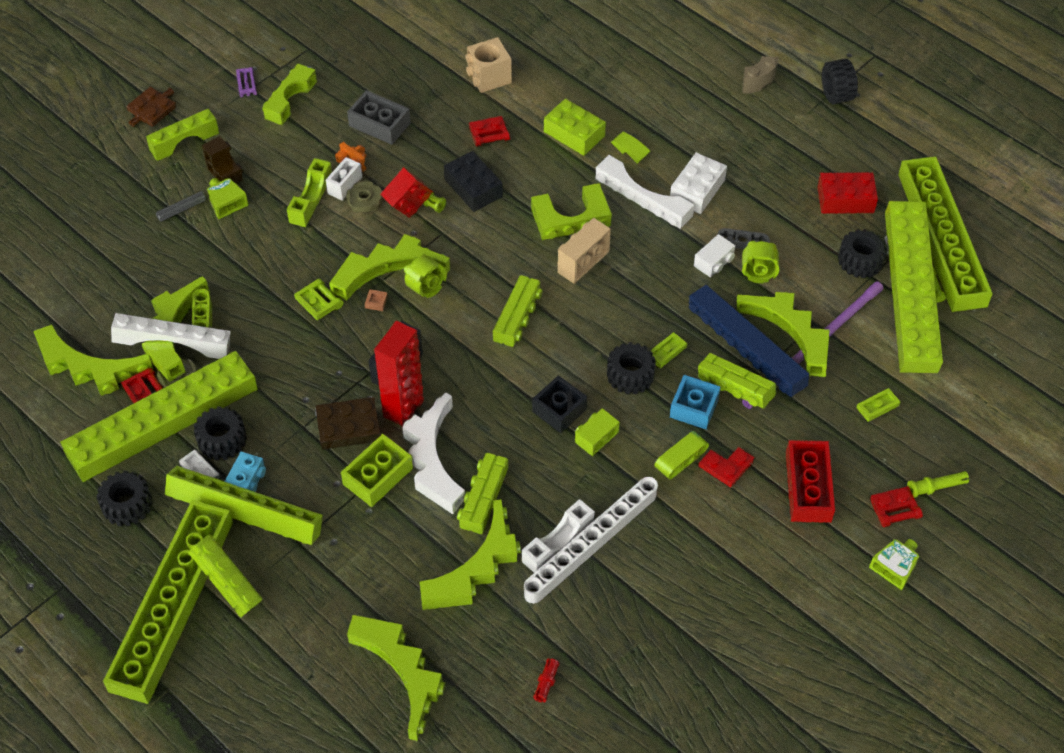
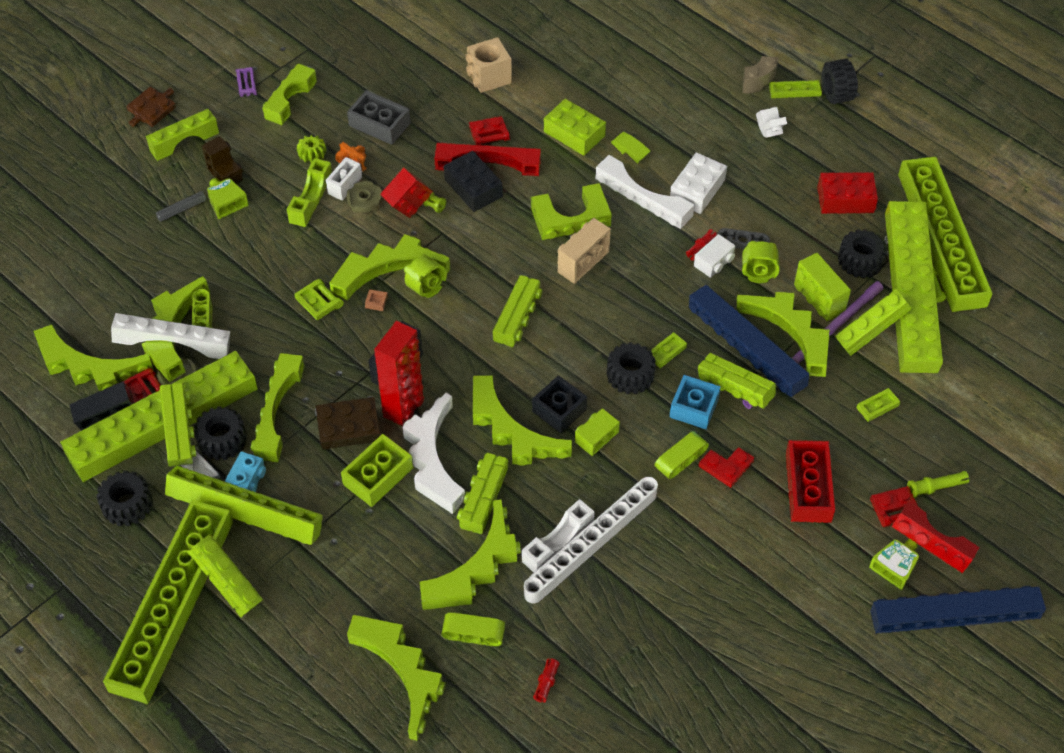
none -> black brick [69,381,135,431]
none -> lime brick [160,383,196,467]
none -> lime arch [251,353,305,463]
none -> lime gear [297,134,327,163]
none -> red arch [434,143,541,176]
none -> lime beam [441,613,505,646]
none -> lime arch [473,376,572,466]
none -> red pin [686,229,717,260]
none -> white brick [756,107,787,137]
none -> lime tile [769,80,822,98]
none -> lime brick [794,253,851,322]
none -> lime brick [835,289,911,356]
none -> dark blue brick [870,586,1046,634]
none -> red arch [891,501,980,573]

